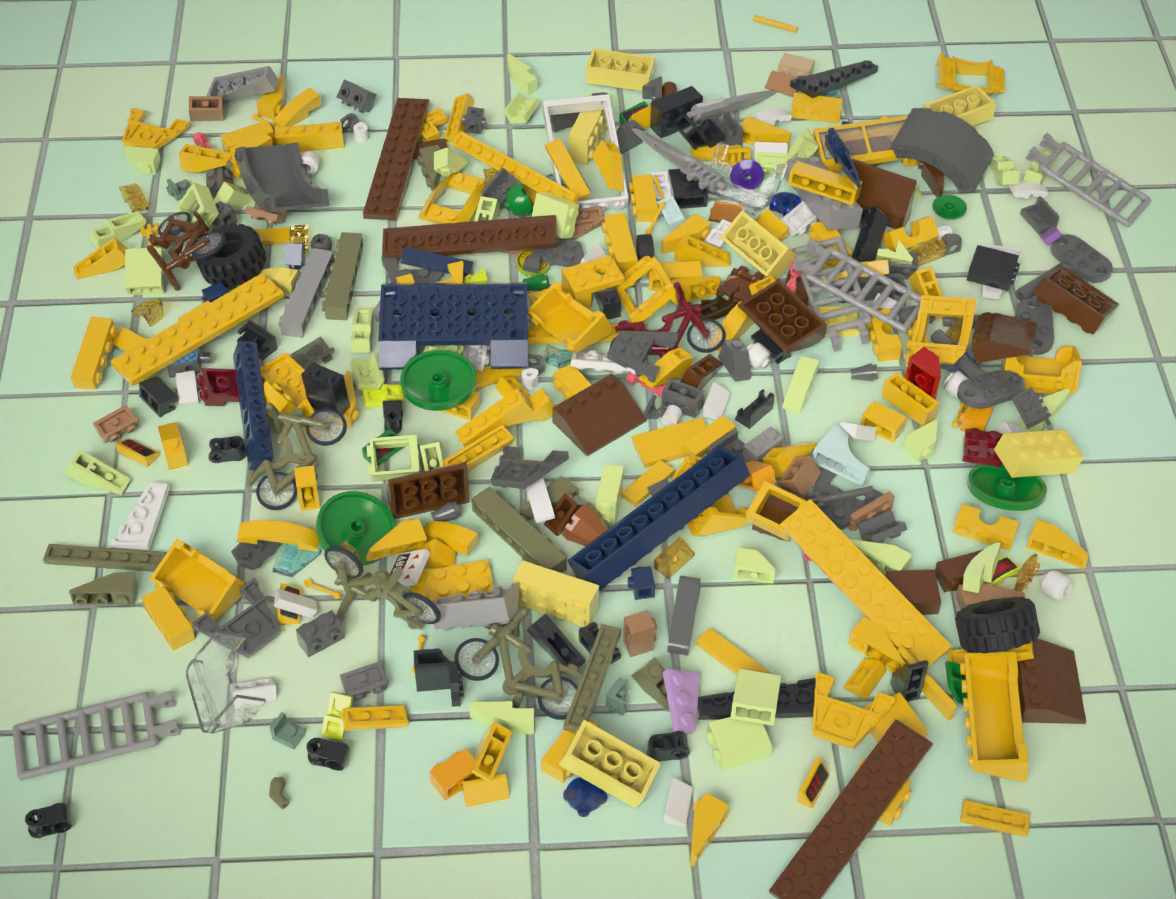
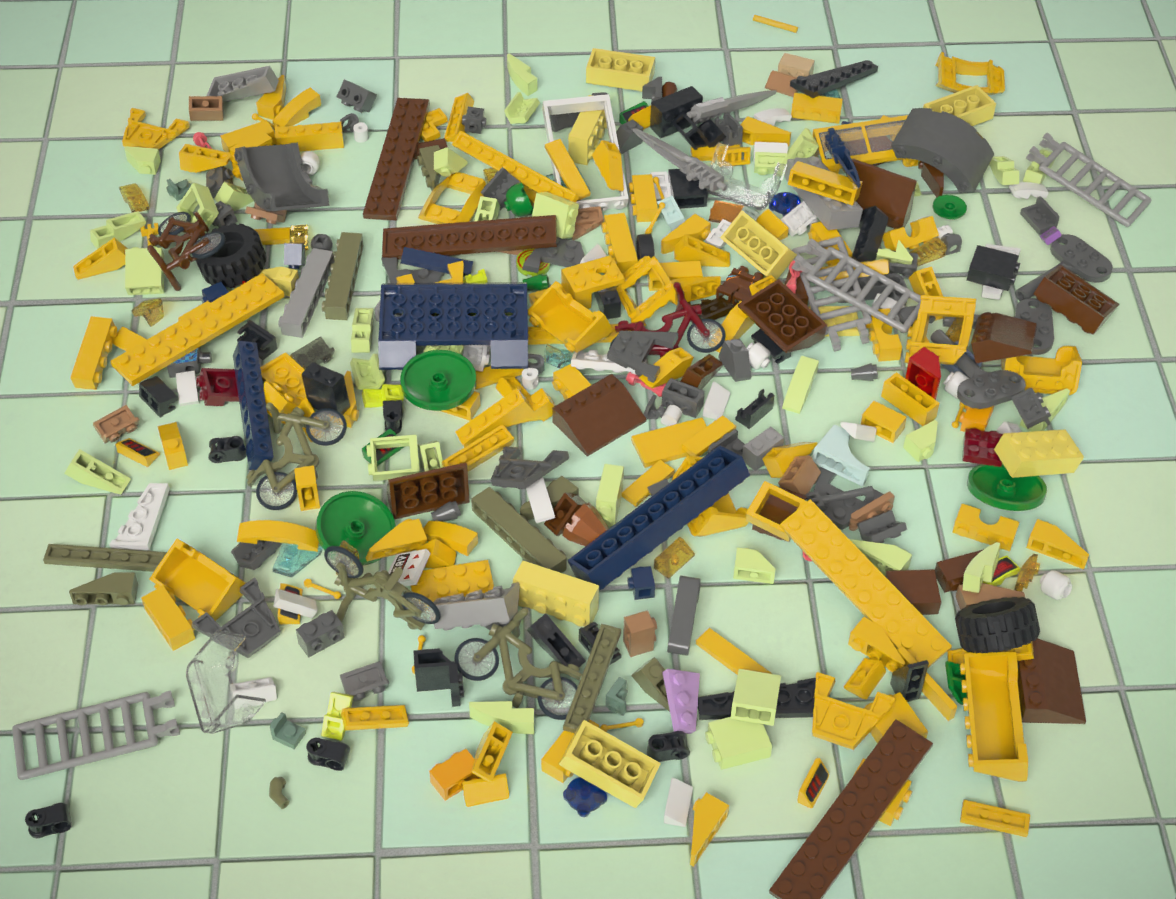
dark purple dish [730,159,764,191] -> none
light orange brick [738,460,776,492] -> none
none -> yellow hinge [600,718,644,732]

